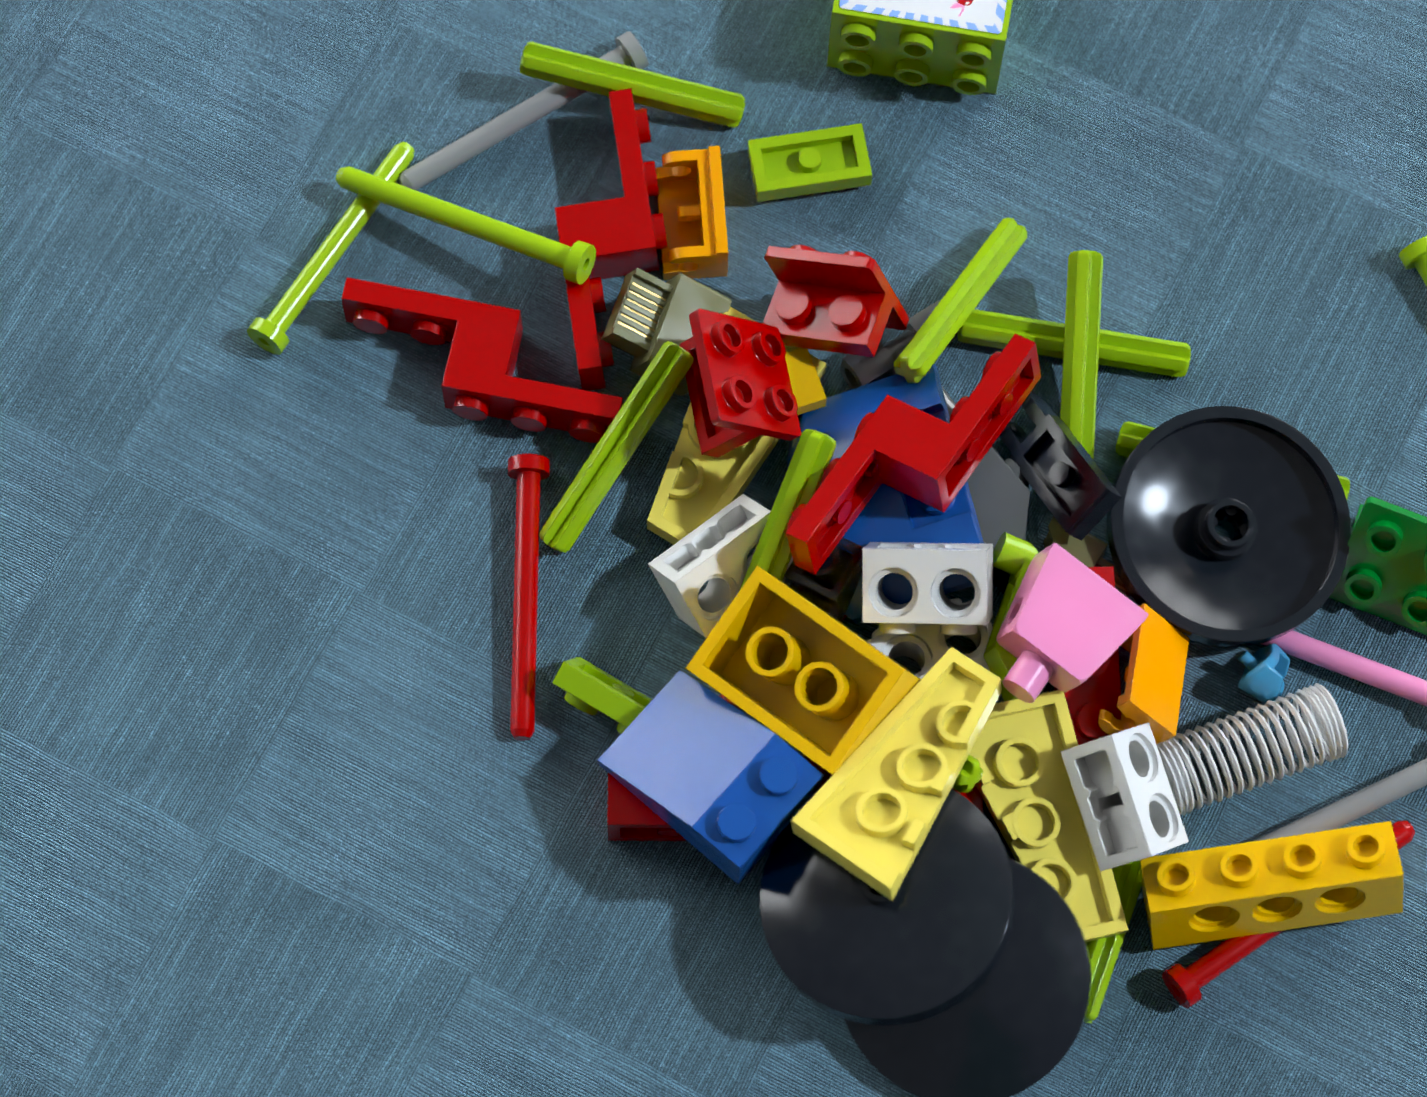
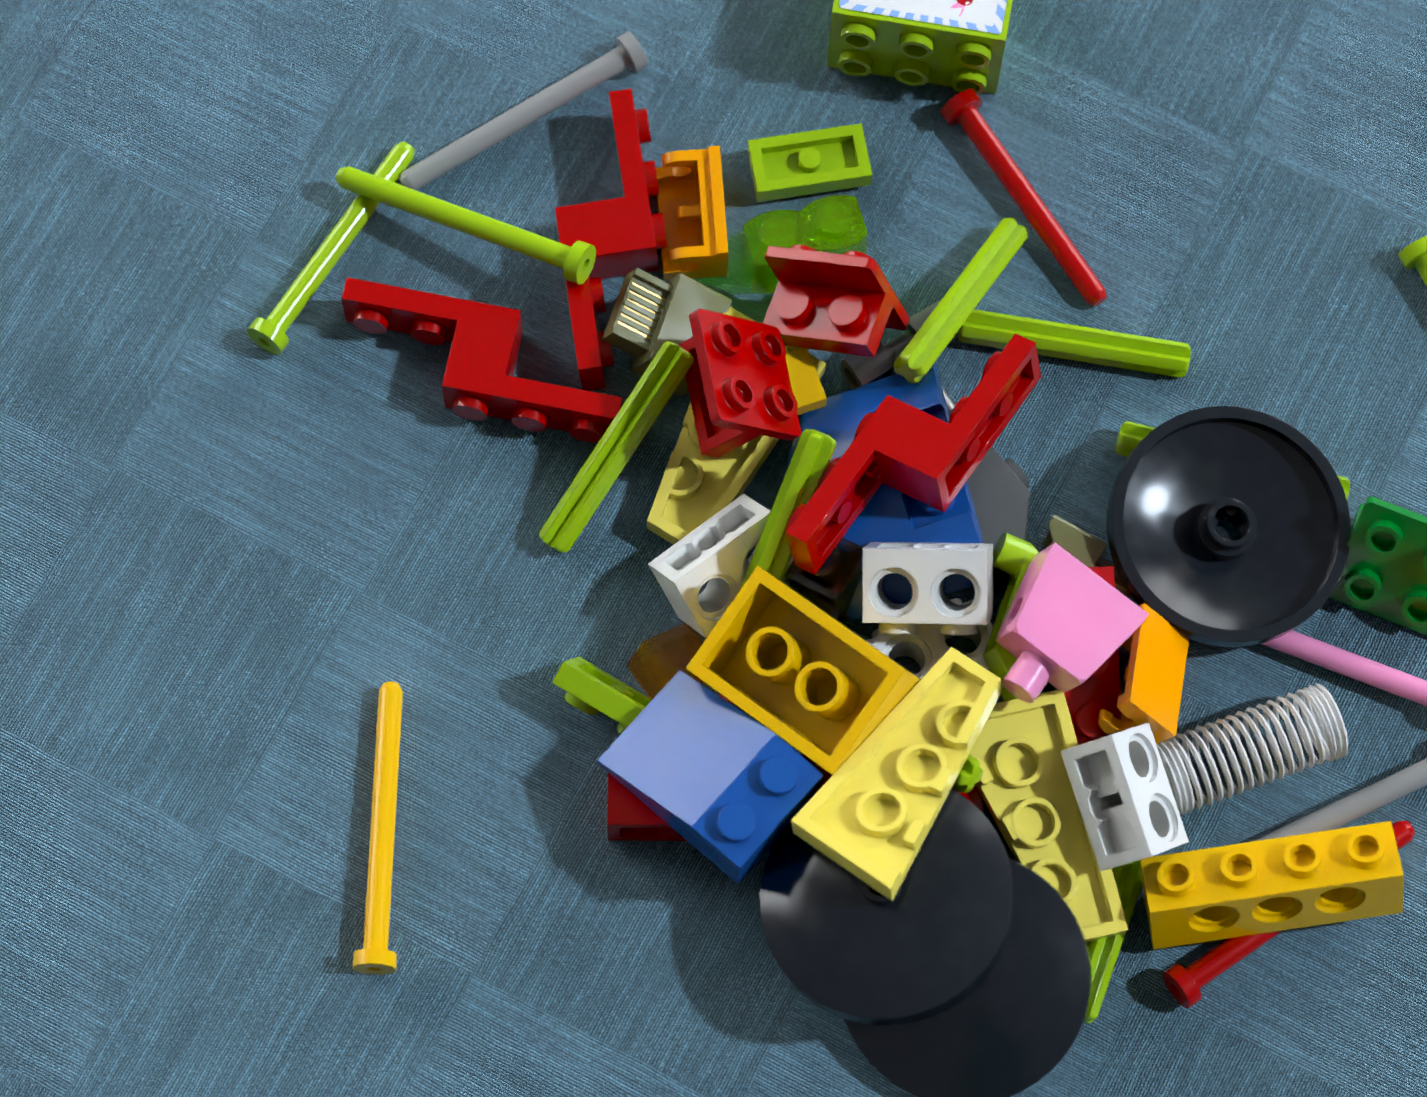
red bar [508,454,550,741] -> none
lime axle [519,42,745,128] -> none
black hinge [999,392,1122,541] -> none
lime axle [1060,250,1103,460] -> none
dark azure piece [1238,643,1290,703] -> none
none -> yellow bar [352,682,403,975]
none -> clear orange slope [628,623,705,700]
none -> clear neon green brick [742,195,868,294]
none -> red bar [941,88,1107,307]

